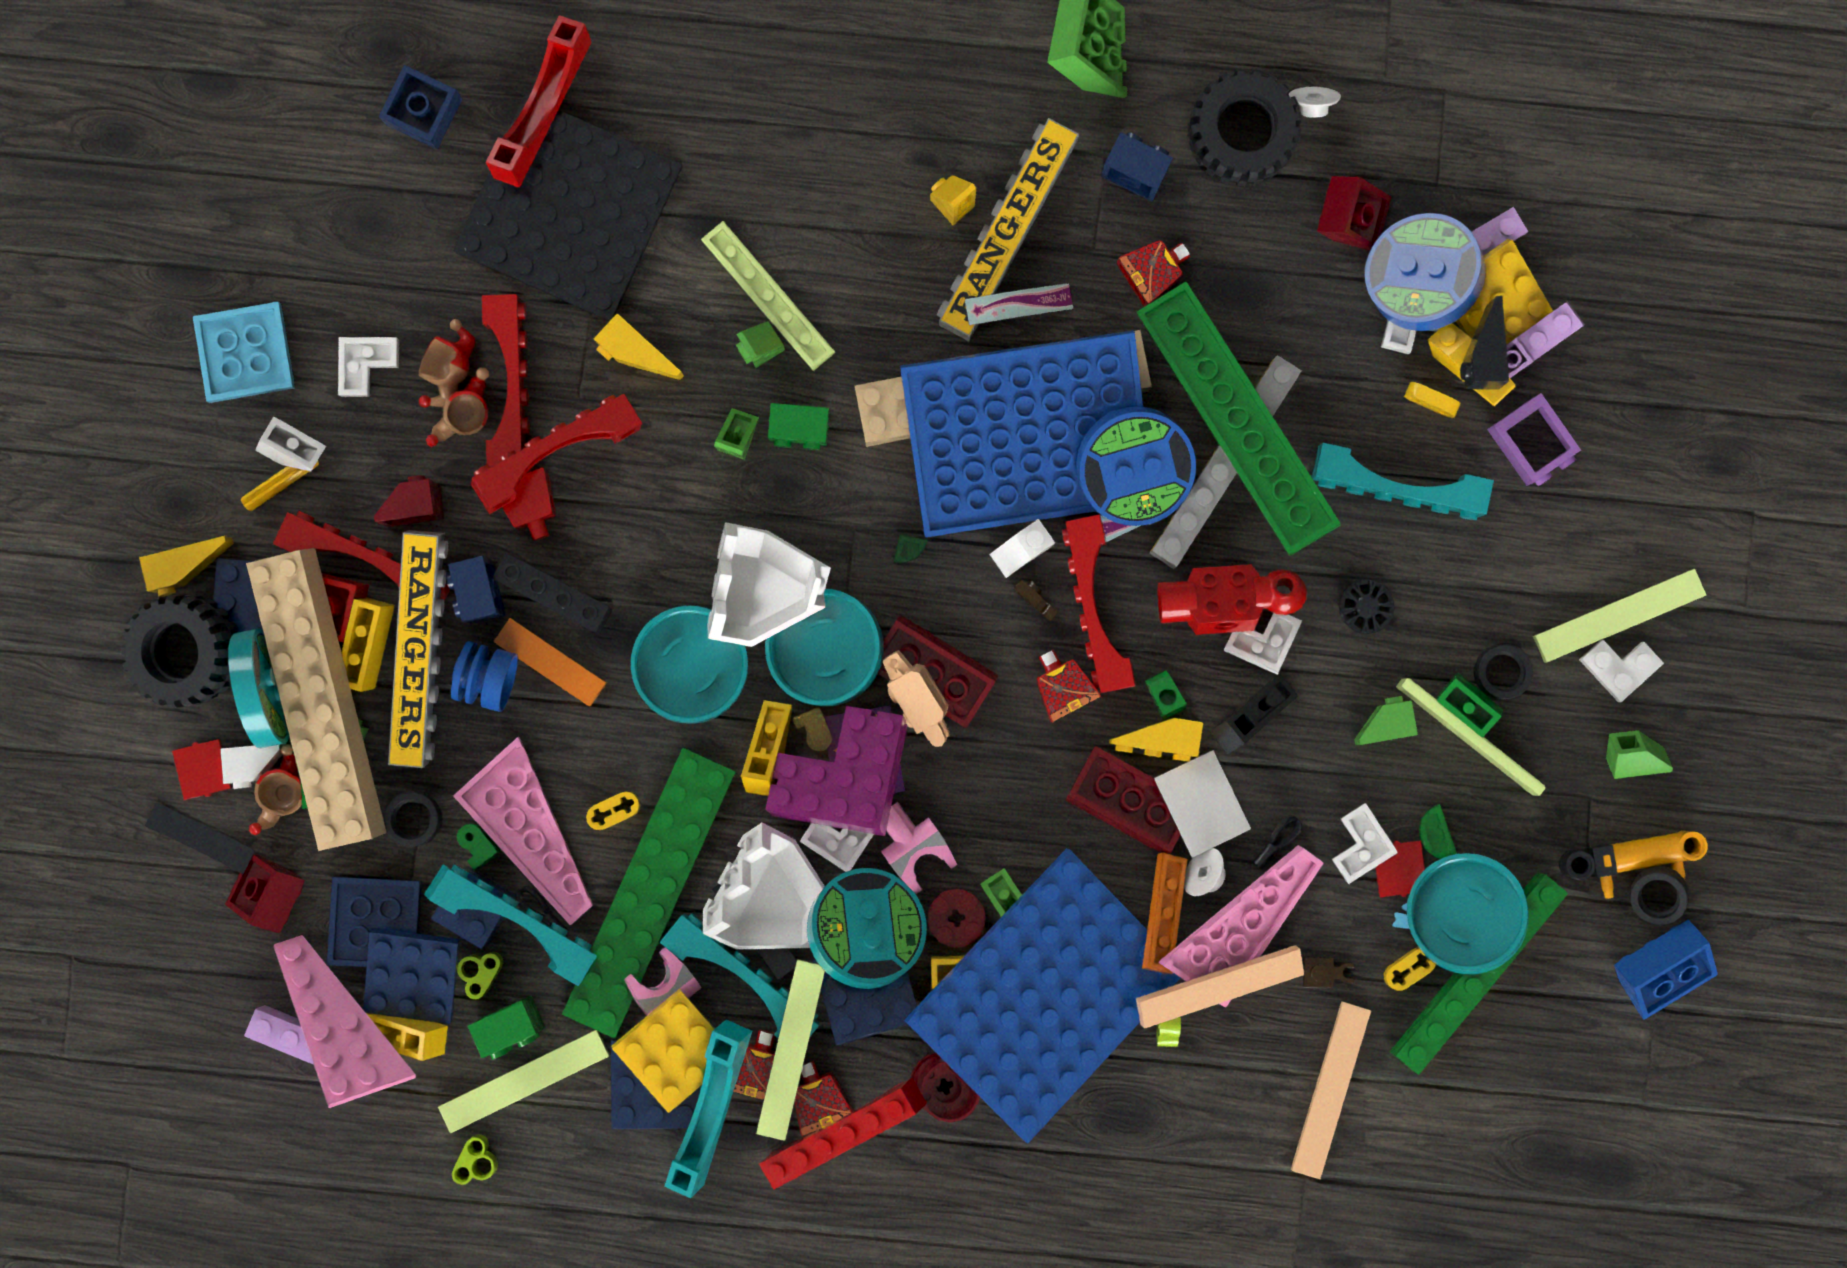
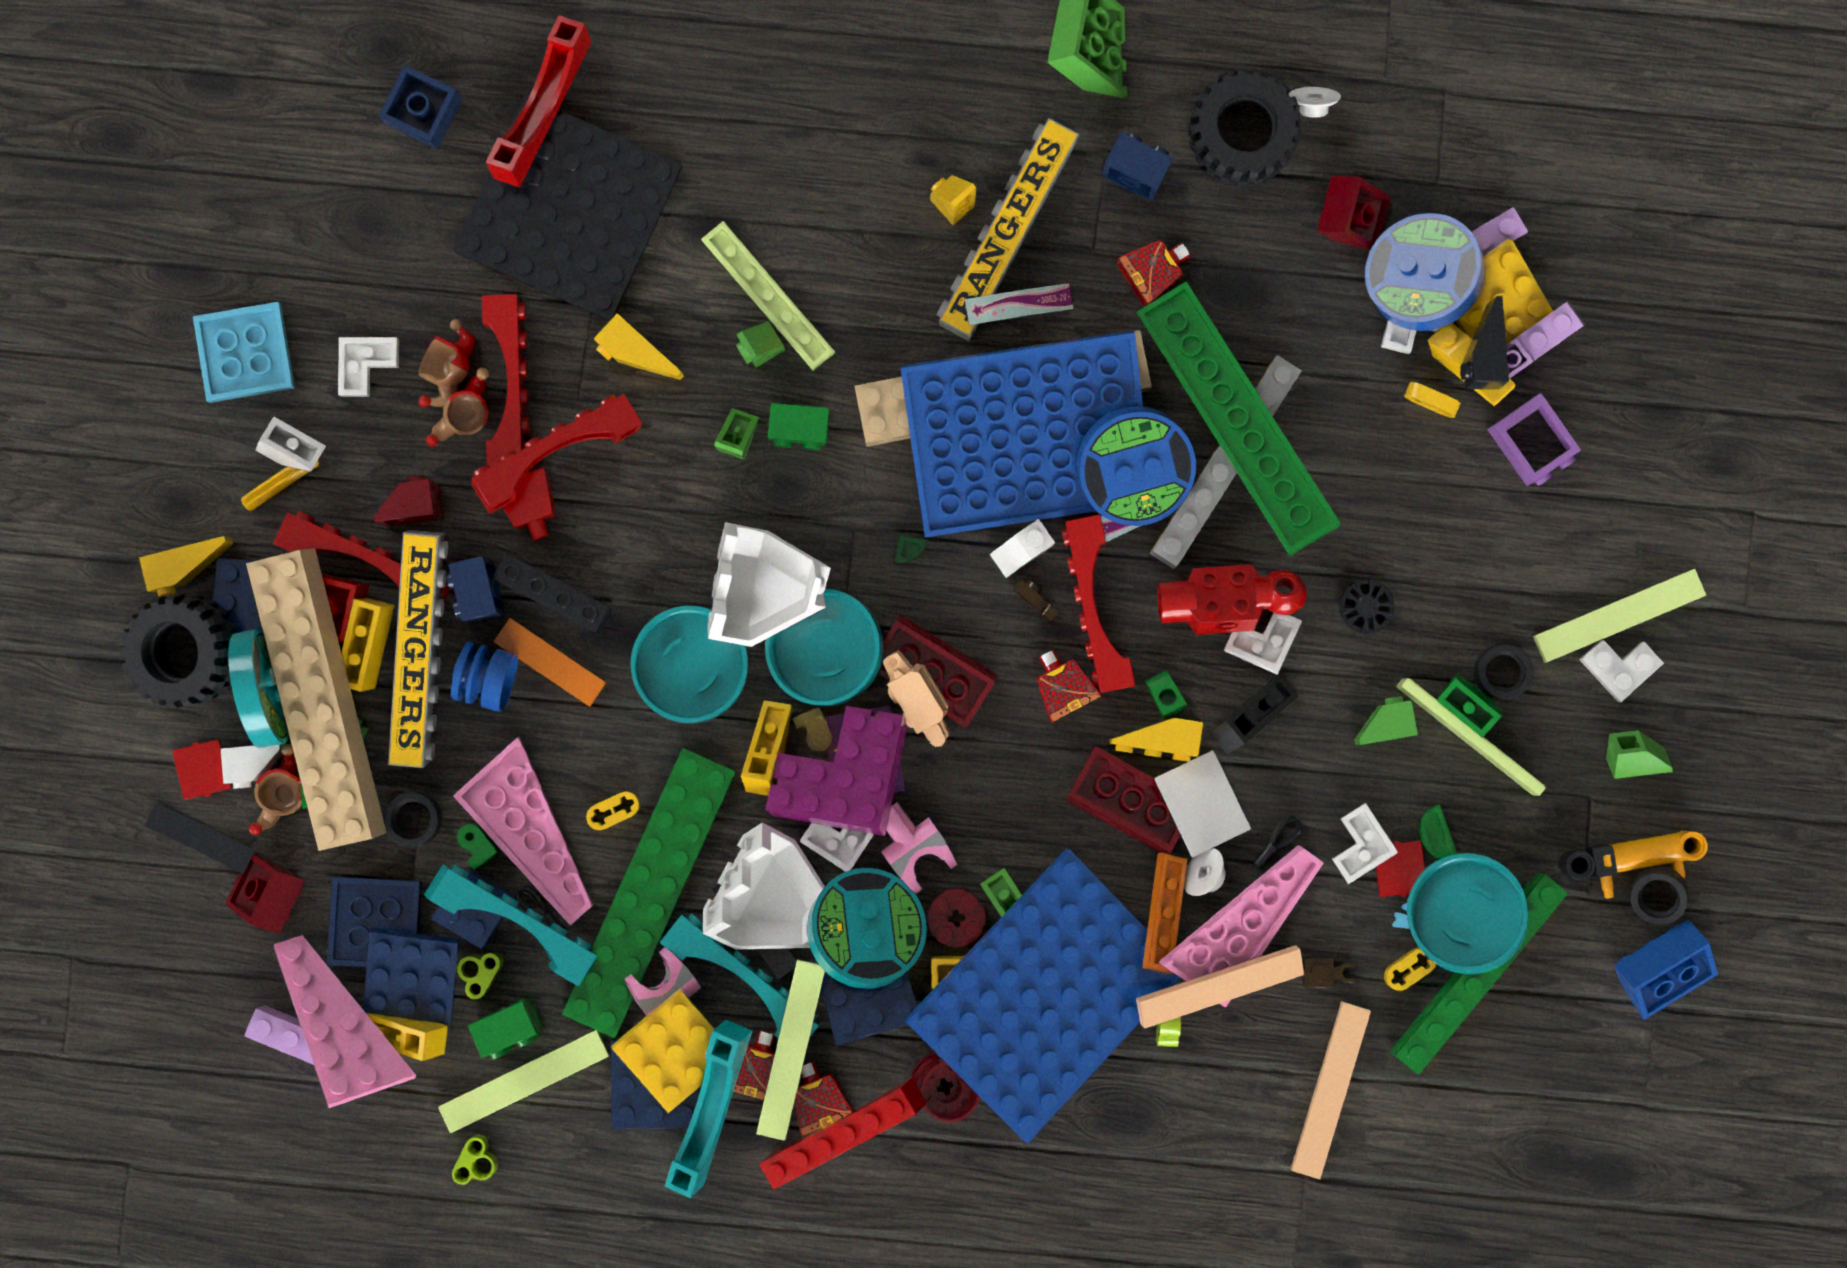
teal arch [1312,443,1494,520] -> none

